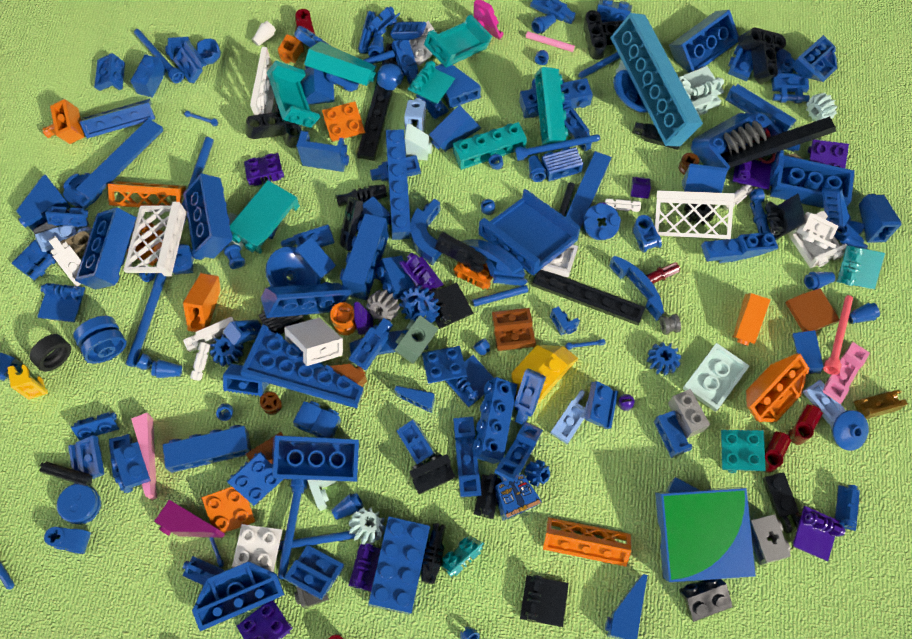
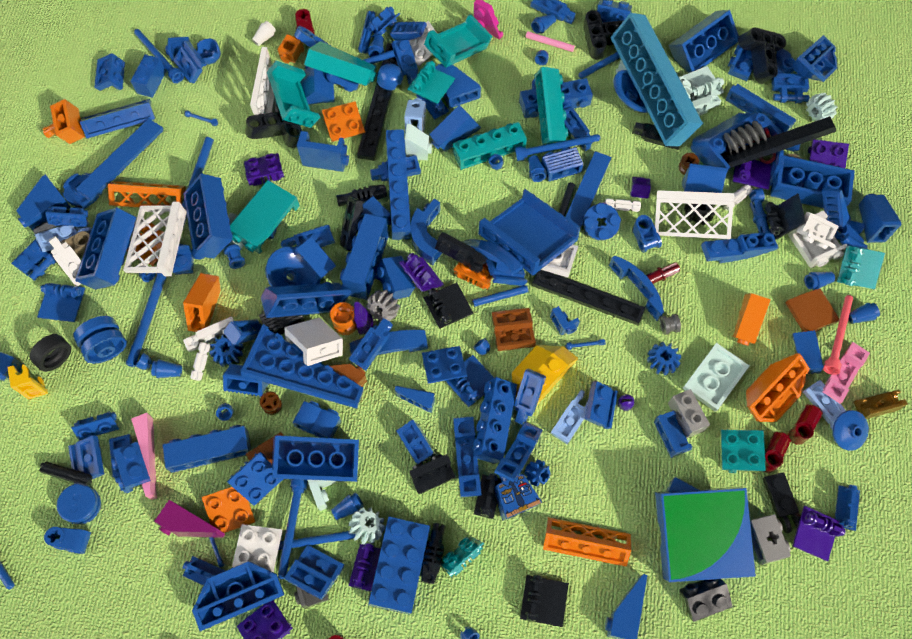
sand green brick [394,315,438,364] -> none
blue gear [399,285,440,323] -> none
blue hinge [481,199,495,215] -> none

